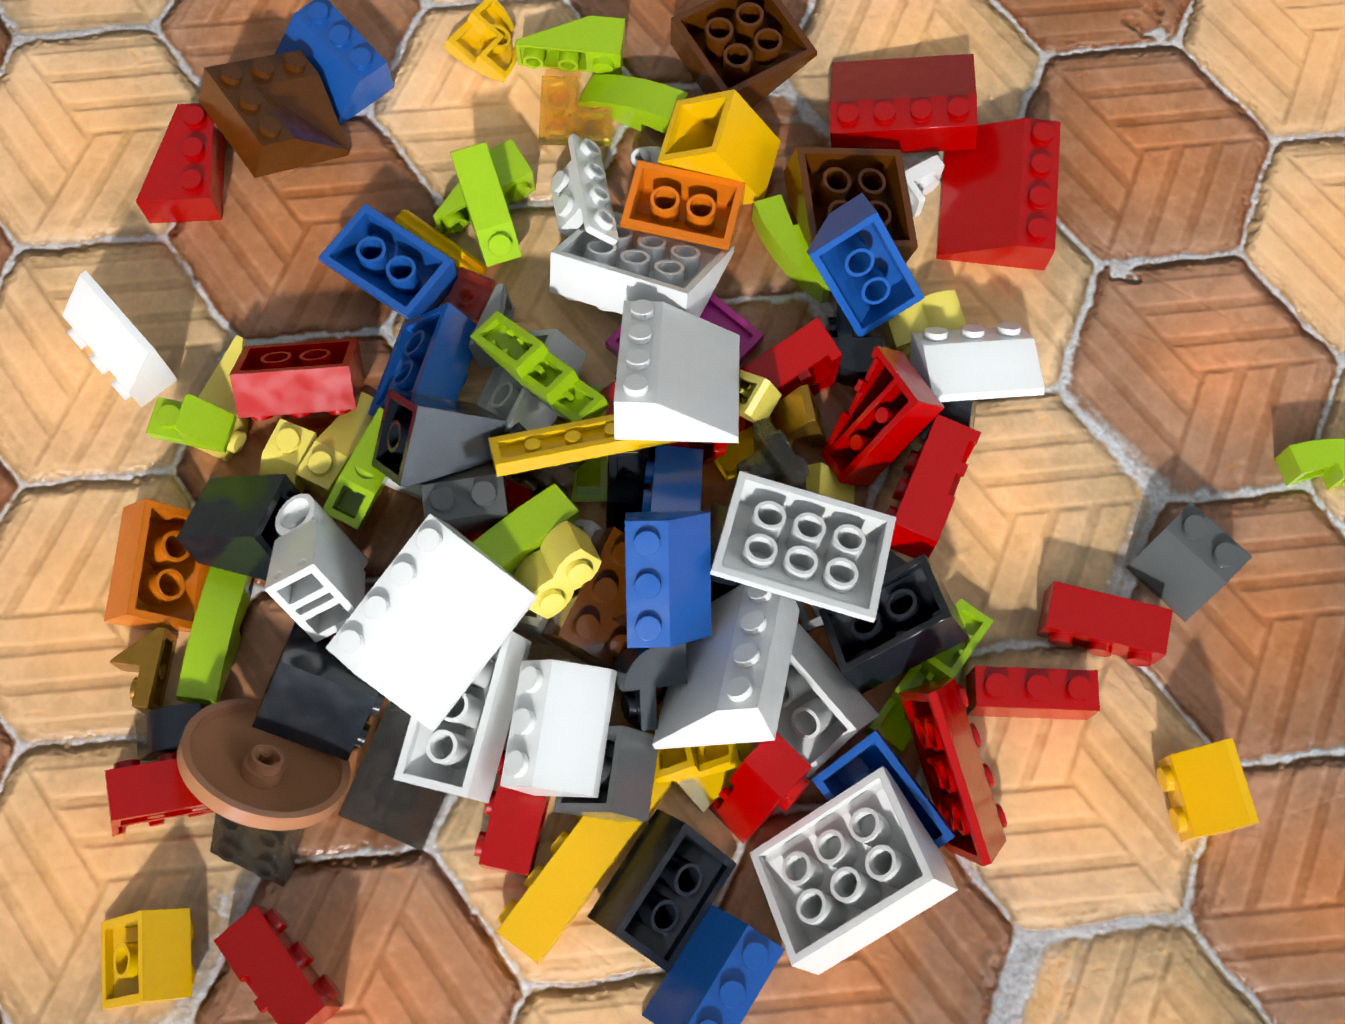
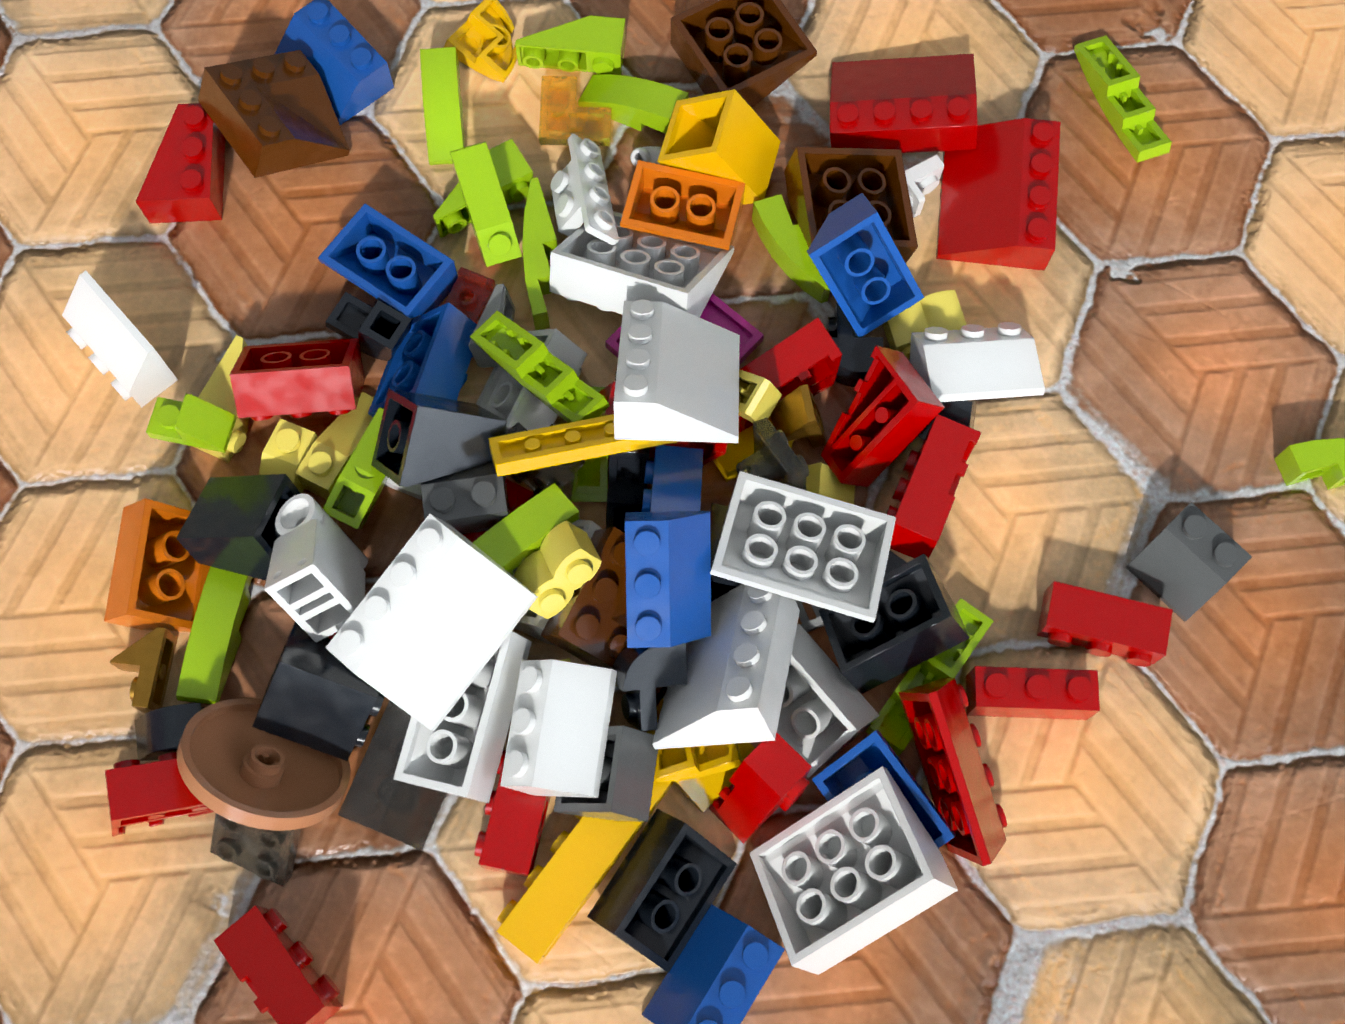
yellow slope [101,908,195,1010] -> none
yellow axle [394,209,487,283] -> none
yellow slope [1157,738,1259,842] -> none
none -> black brick [326,292,412,361]
none -> lime slope [420,47,465,165]
none -> lime slope [522,177,558,330]
none -> lime slope [1074,35,1172,163]

